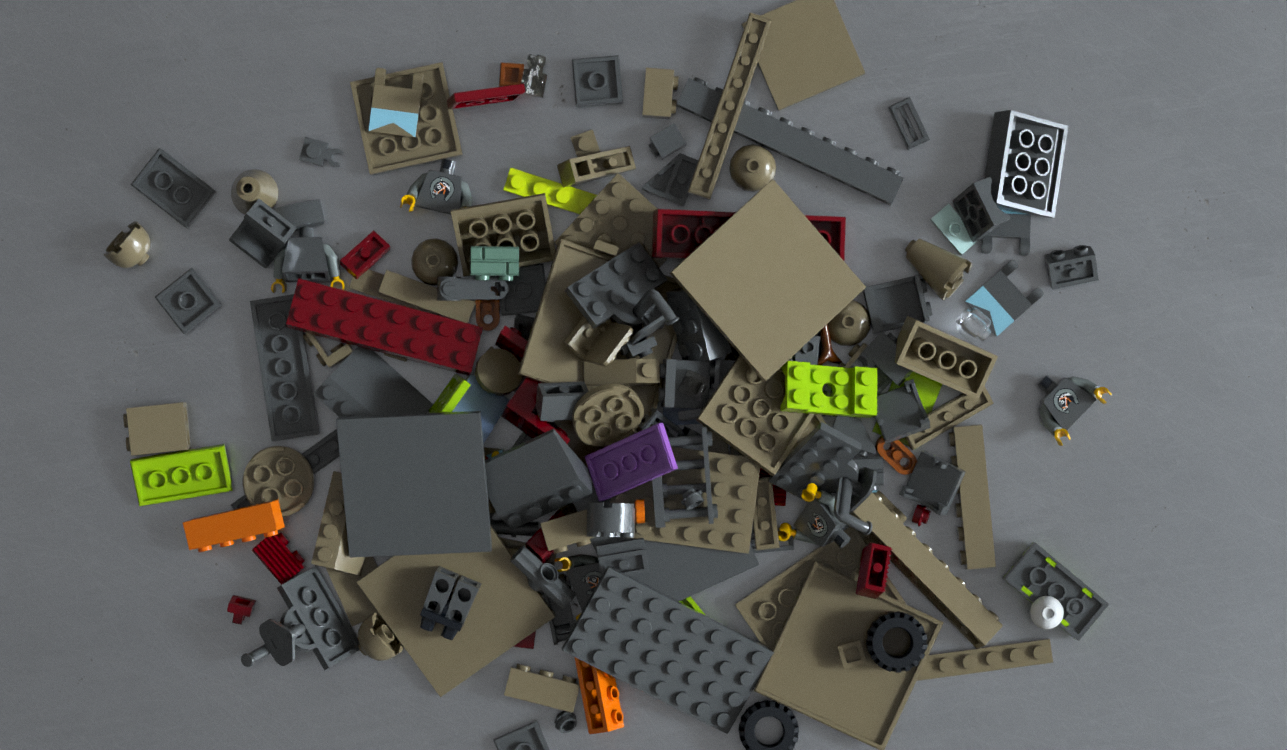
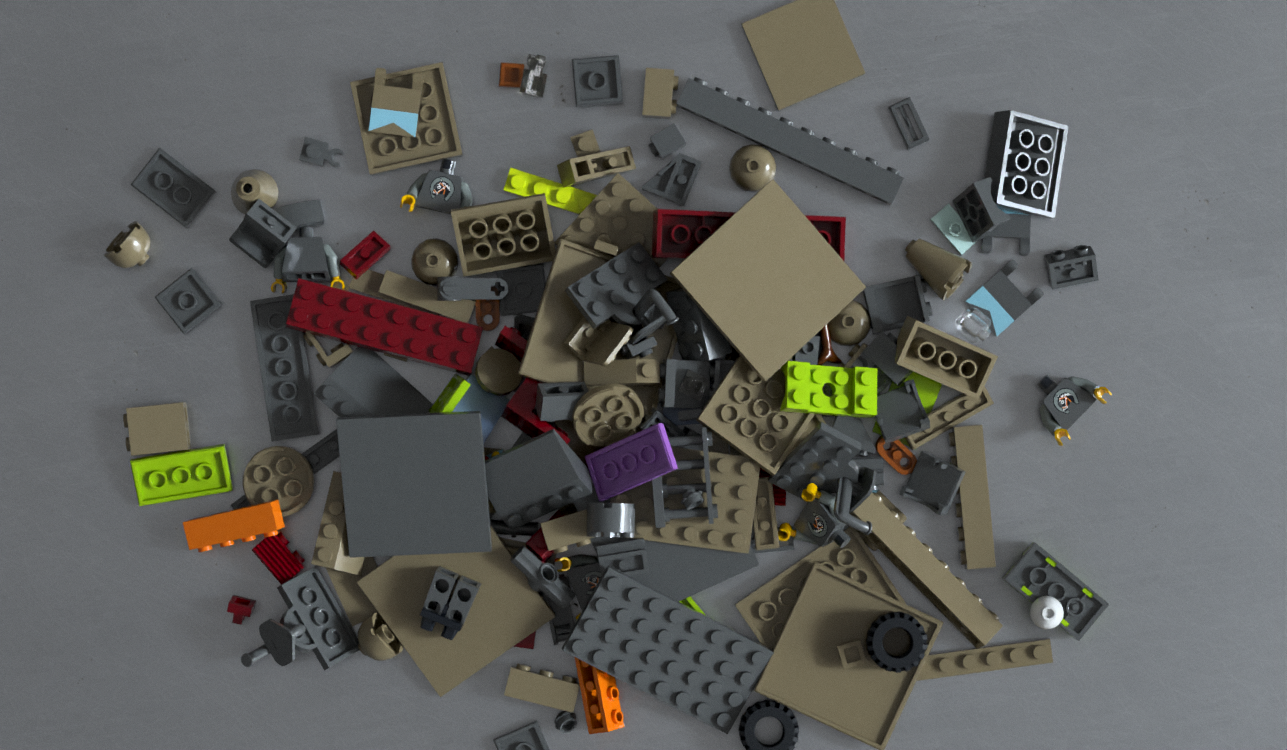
dark red tile [447,84,525,109] -> none
sand green brick [470,246,519,281] -> none
orange tile [635,499,645,524] -> none
dark tan tile [688,12,772,200] -> none
dark red brick [855,543,892,599] -> none
dark red plate [912,504,931,527] -> none

